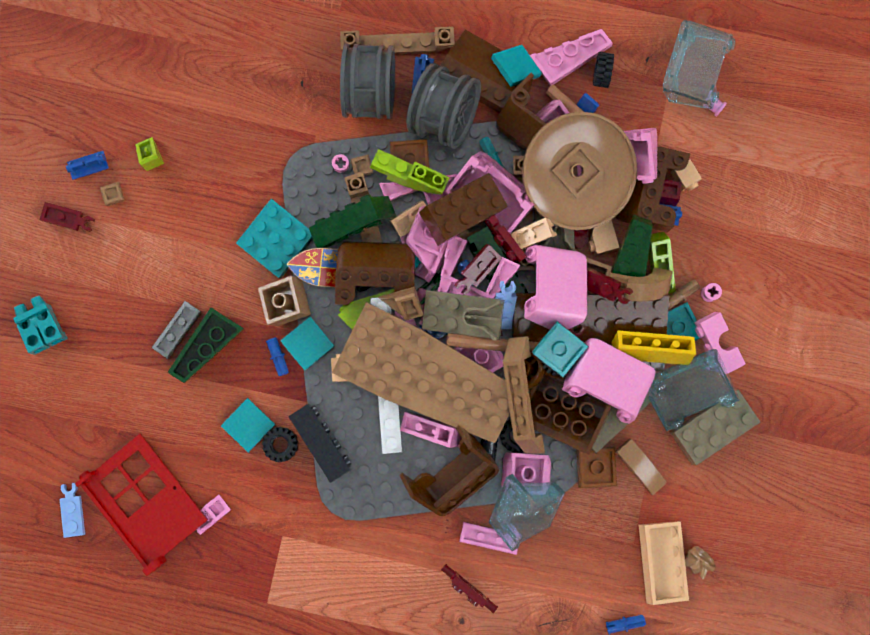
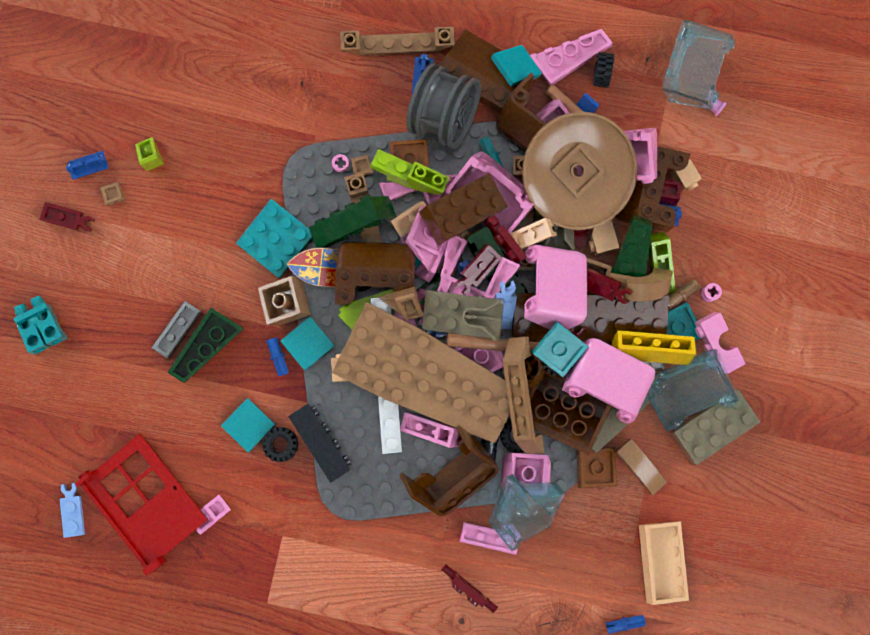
dark grey wheel [340,44,395,120] -> none
medium nougat piece [685,546,716,579] -> none

